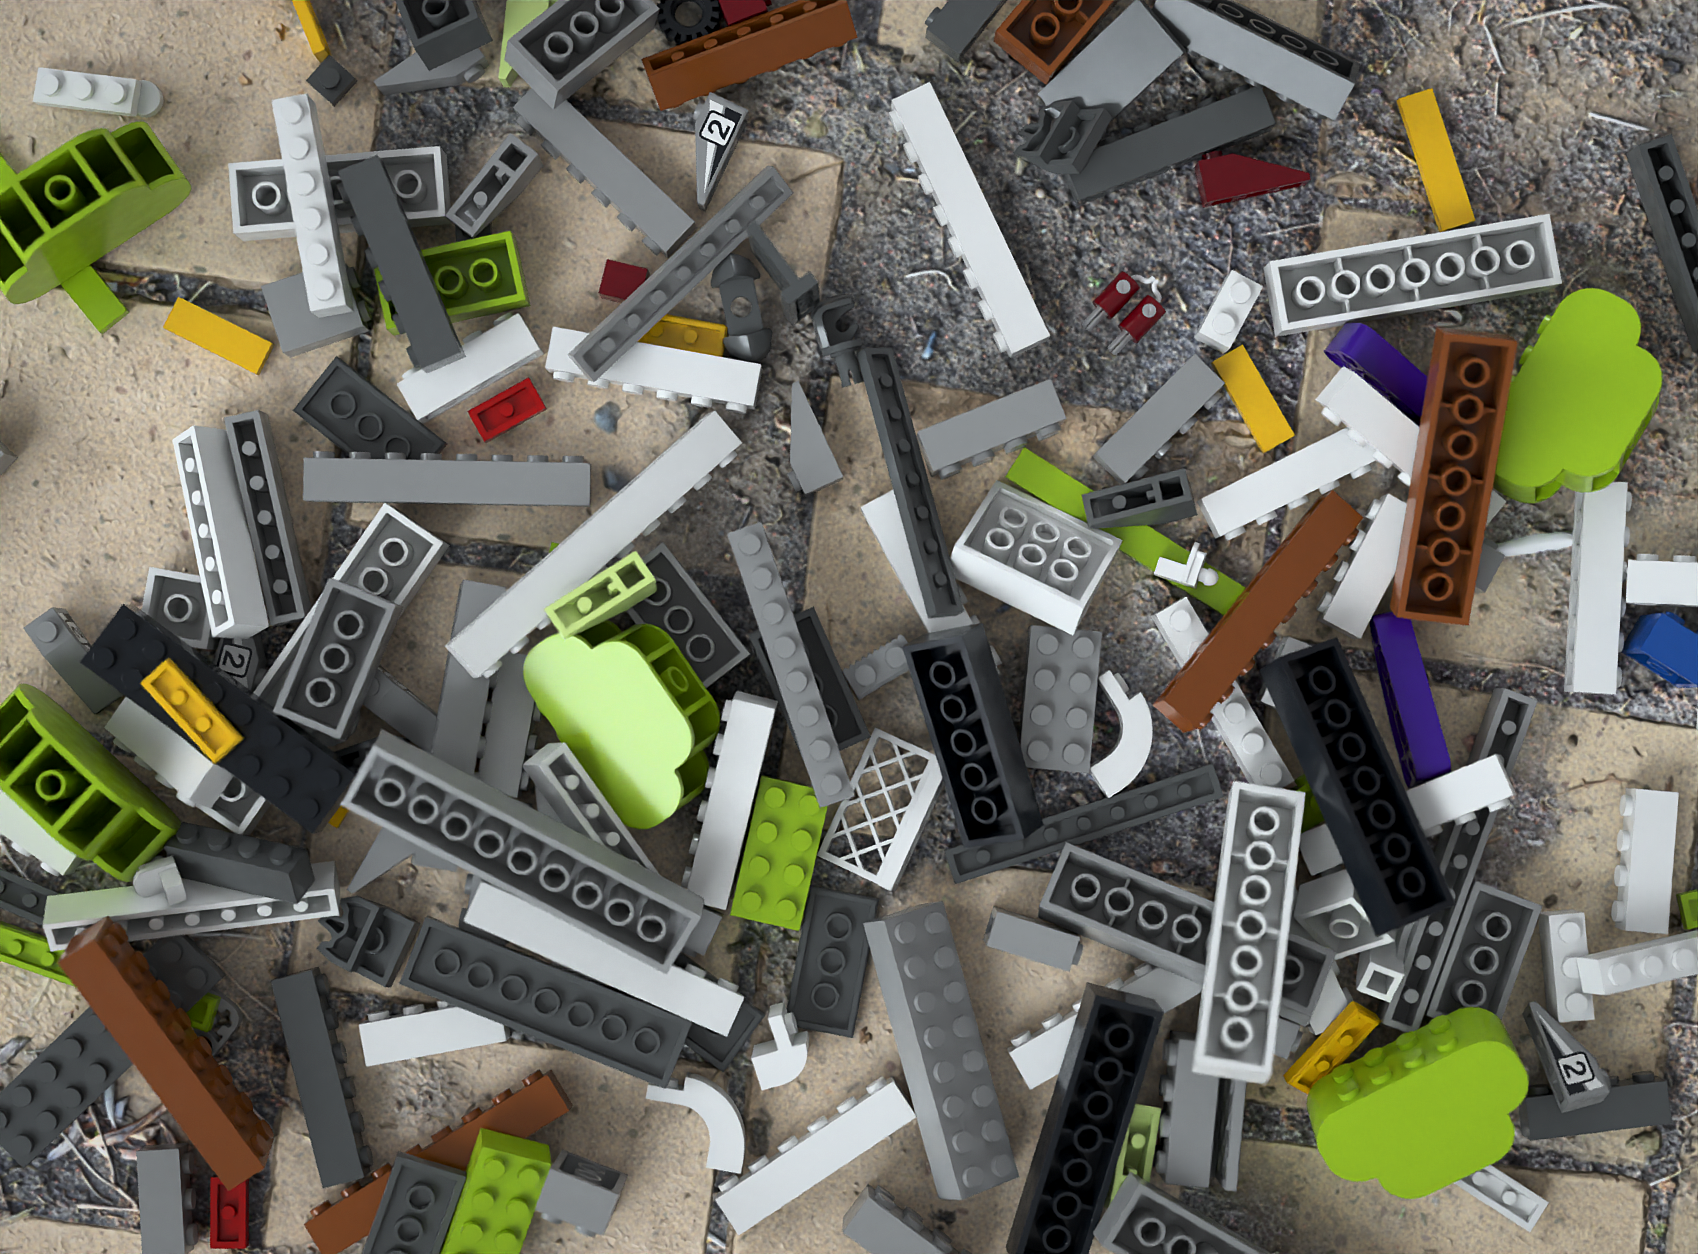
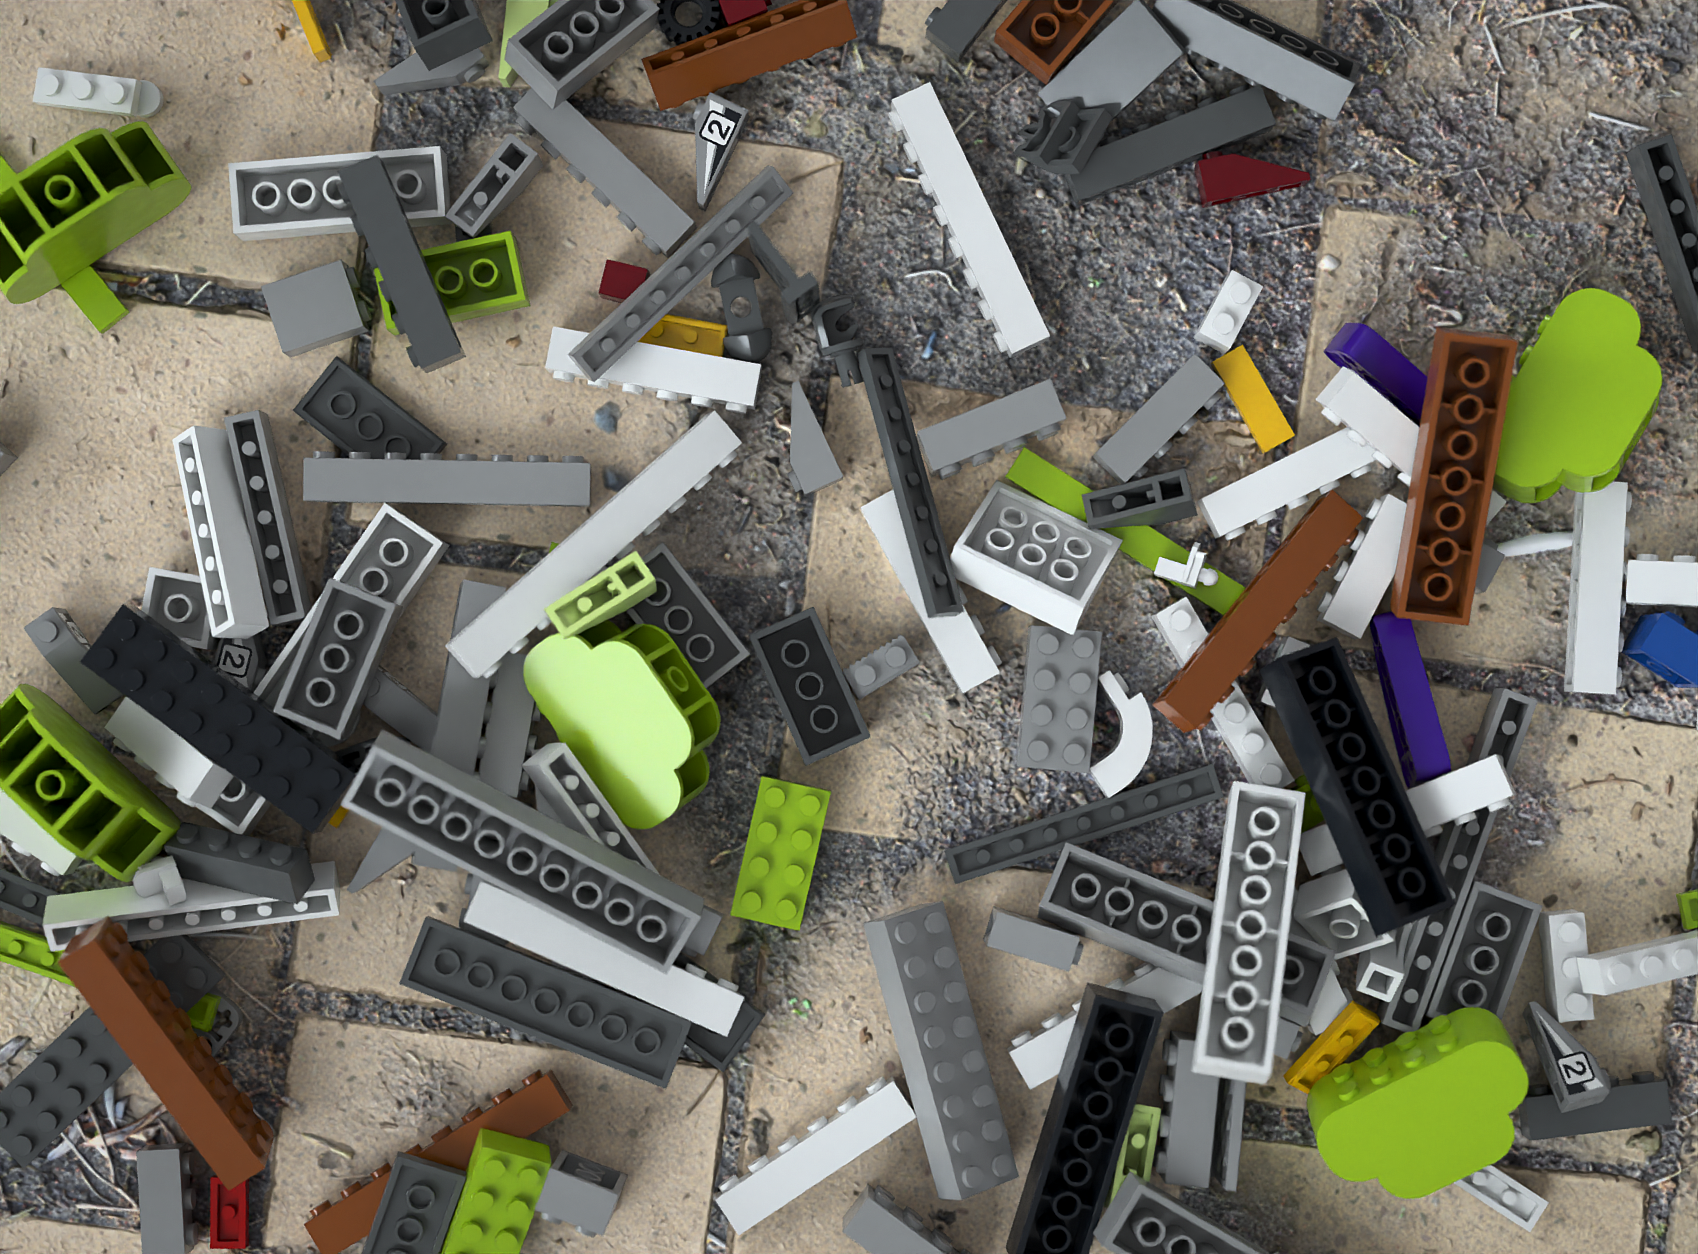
yellow tile [141,658,244,764] -> none
yellow tile [163,297,275,375] -> none
white brick [271,93,354,318] -> none
dark grey brick [271,967,373,1188] -> none
dark grey plate [306,55,357,107] -> none
dark grey plate [317,896,420,987] -> none
white brick [359,1000,511,1067] -> none
white brick [397,313,544,424] -> none
red plate [467,377,547,443] -> none
white arch [646,1072,746,1174] -> none
white brick [681,691,778,910] -> none
light grey brick [727,522,854,808] -> none
white brick [751,1002,809,1090] -> none
dark grey tile [787,885,879,1038] -> none
white fence [817,728,944,891] -> none
black brick [902,623,1044,848] -> none
dark red piece [1082,271,1166,355] -> none
white brick [1263,214,1562,337] -> none
yellow tile [1396,88,1475,232] -> none
white brick [1611,788,1679,934] -> none

